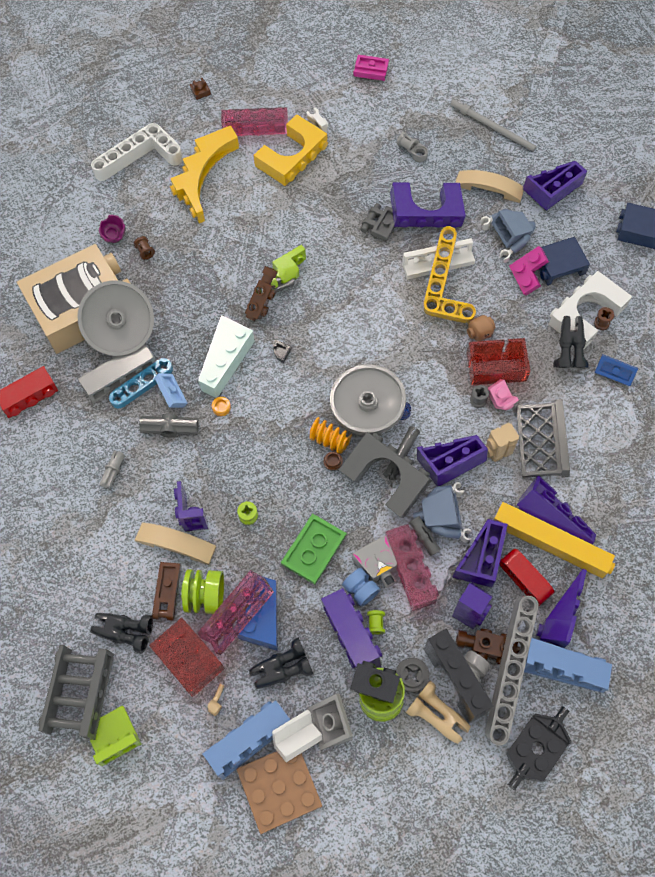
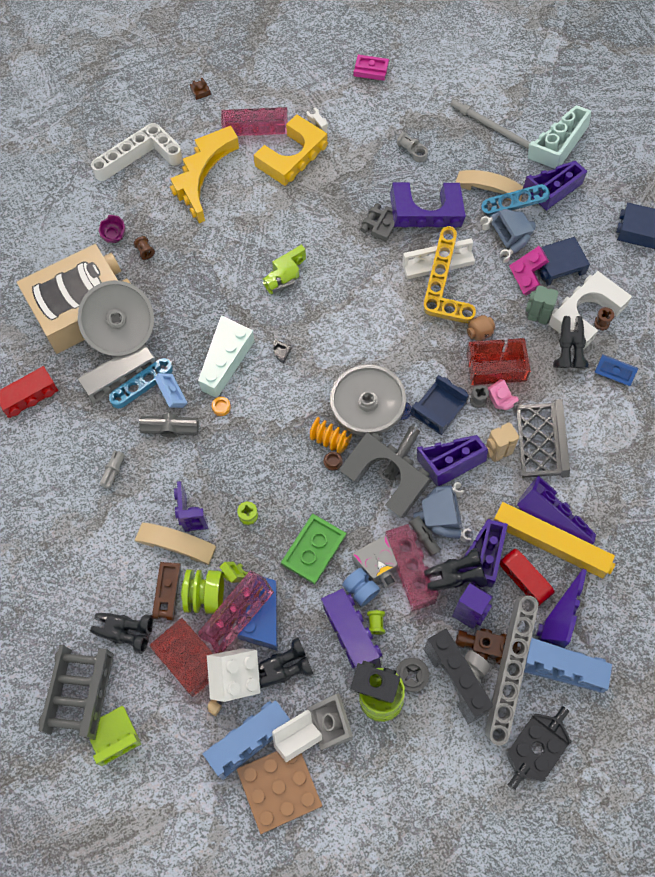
reddish brown brick [245,266,278,321] -> none
tan piece [406,680,471,744] -> none
none -> white brick [207,648,260,702]
none -> lime plate [219,562,250,583]
none -> dark blue panel [411,375,469,435]
none -> black piece [424,548,488,591]
none -> dark azure beam [481,184,550,216]
none -> sand green brick [525,285,559,325]
none -> light aqua wedge [528,105,591,169]

